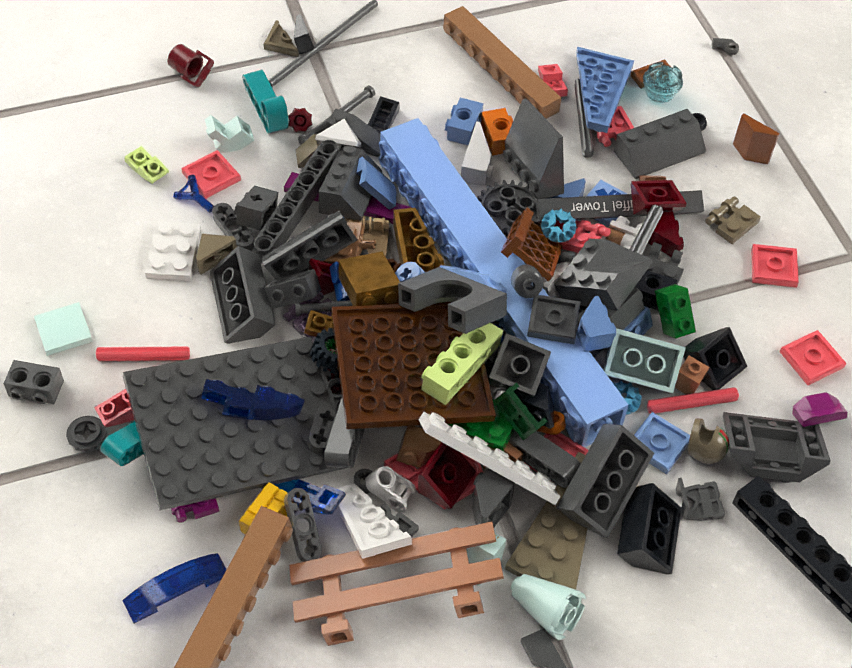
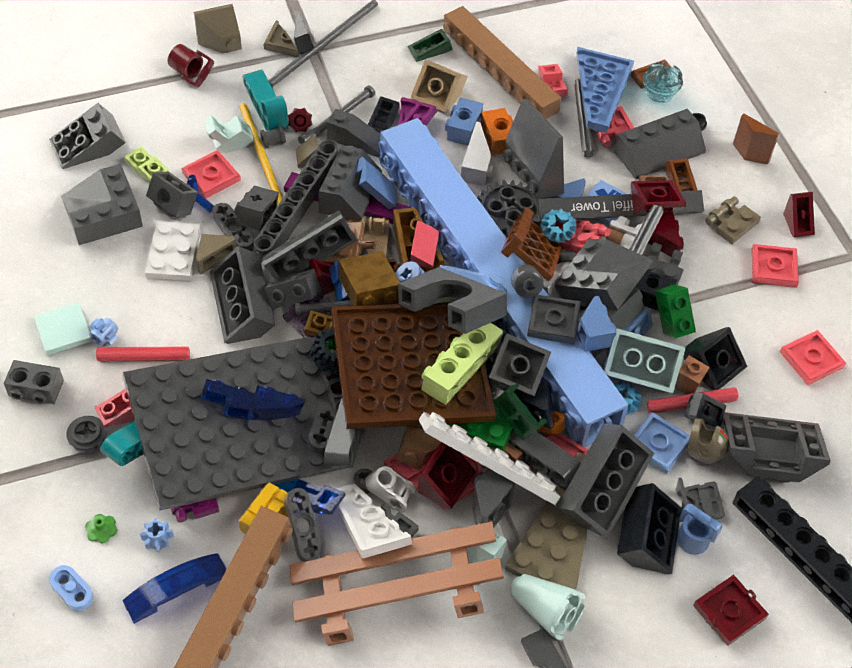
white slope [315,119,361,147] -> none
dark grey arm [712,38,739,55] -> none
magenta slope [792,392,848,427] -> none
none -> dark grey slope [49,103,126,169]
none -> light blue plate [49,565,94,611]
none -> dark grey slope [61,164,143,245]
none -> bright green plant [85,514,117,543]
none -> light blue gear [89,318,119,346]
none -> light blue gear [140,518,174,552]
none -> dark grey brick [146,171,198,218]
none -> dark tan slope [193,4,242,53]
none -> yellow piece [239,104,283,206]
none -> dark grey bush [260,125,286,149]
none -> magenta wing [398,97,437,126]
none -> dark green slope [407,29,453,62]
none -> tan slope [410,59,468,113]
none -> coral slope [411,221,439,268]
none -> dark orange slope [664,158,697,191]
none -> medium blue piece [677,504,722,555]
none -> black slope [685,392,727,427]
none -> dark red plate [693,574,769,646]
none -> dark red slope [783,192,815,237]

